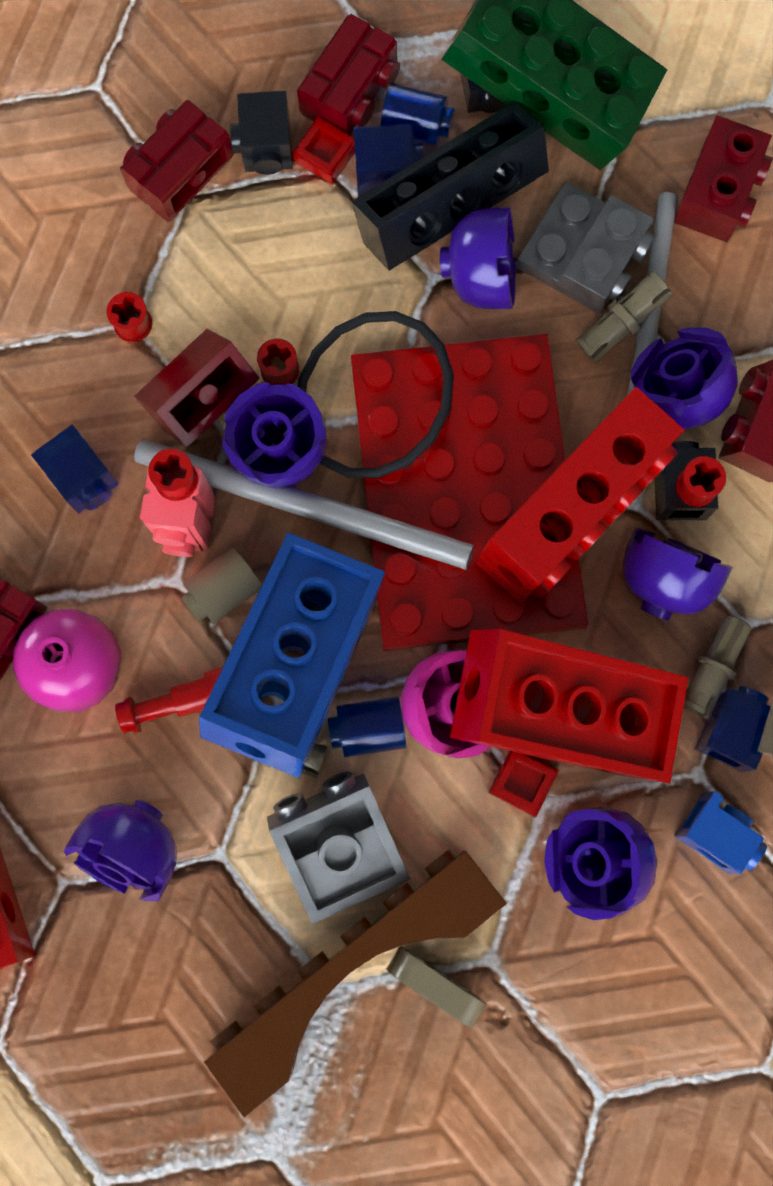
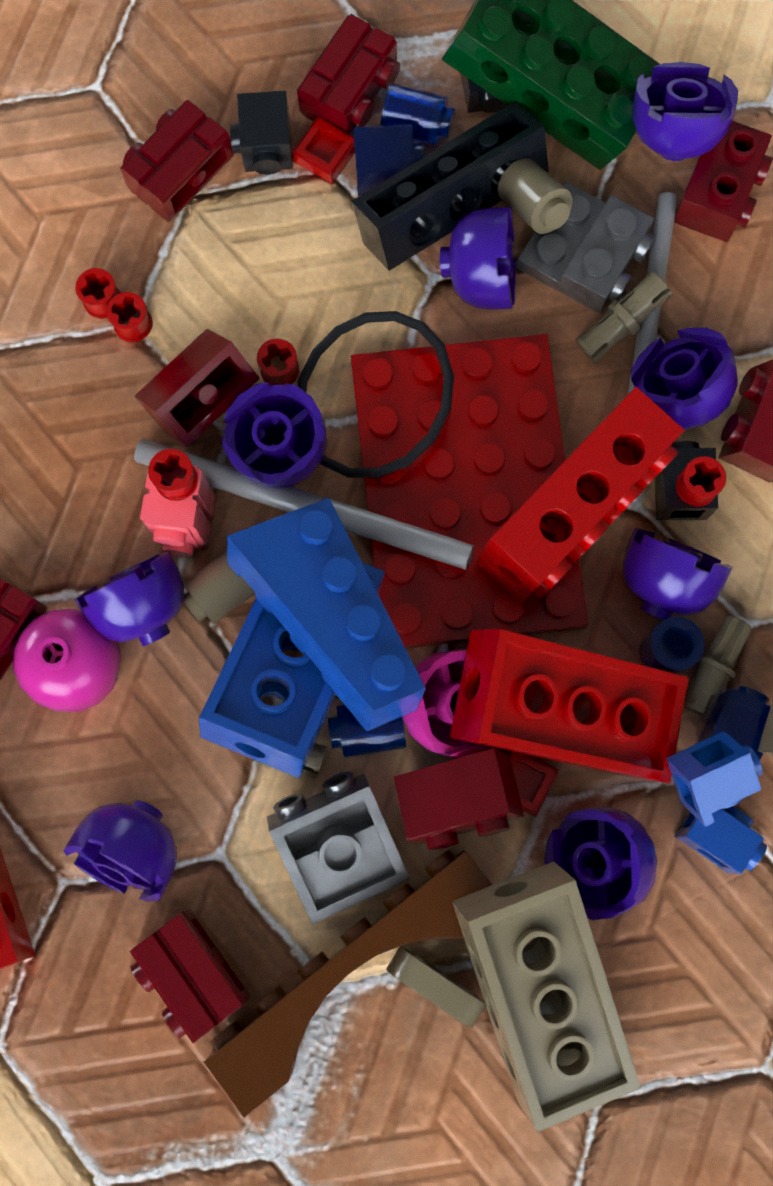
clear blue brick [31,424,119,514] -> none
red piece [115,666,223,734] -> none
none -> red axle [75,268,120,319]
none -> dark purple cylinder [75,550,184,646]
none -> dark red brick [129,909,251,1044]
none -> blue wedge [227,498,426,731]
none -> dark red brick [393,748,524,850]
none -> dark tan brick [452,861,641,1132]
none -> dark tan brick [498,158,573,234]
none -> dark purple cylinder [633,62,738,161]
none -> clear blue brick [639,617,705,674]
none -> blue brick [666,731,763,827]

